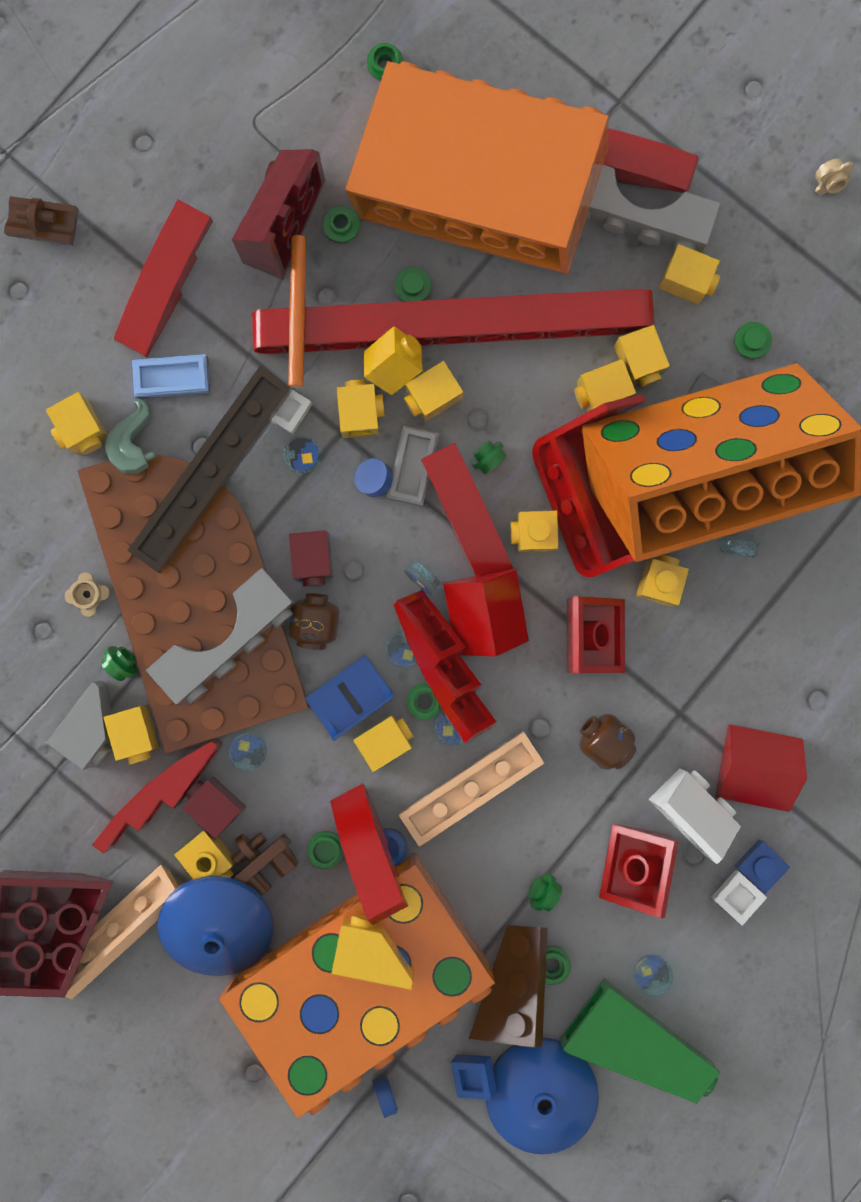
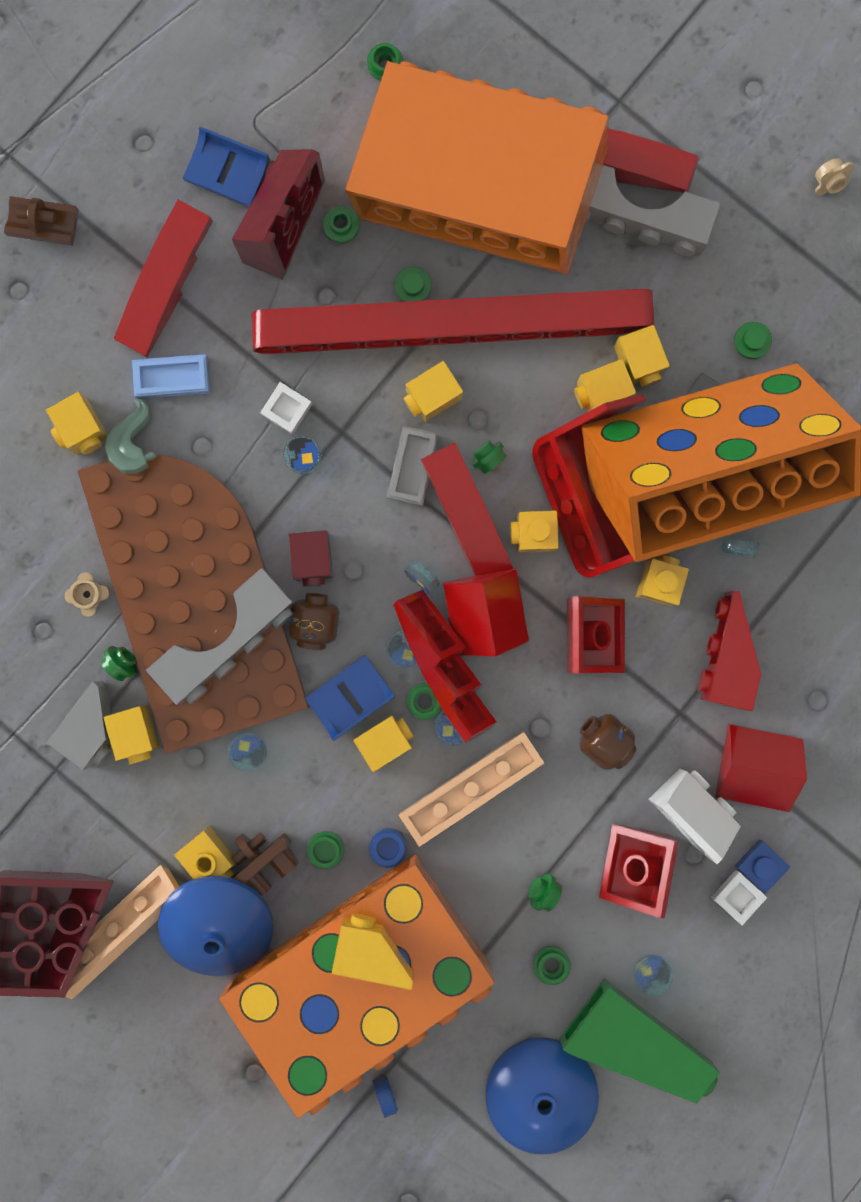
red slope [92,739,223,854] -> none
dark brown plate [127,366,292,573] -> none
dark red brick [182,777,246,839] -> none
orange bar [288,235,306,388] -> none
red slope [330,783,408,925] -> none
yellow brick [336,380,385,438] -> none
tile [354,458,393,498] -> none
yellow brick [364,326,423,395] -> none
blue plate [450,1055,497,1100] -> none
reddish brown wing [469,925,548,1048] -> none
yellow brick [658,244,721,305] -> none
none -> blue piece [183,126,271,207]
none -> red slope [698,590,761,712]

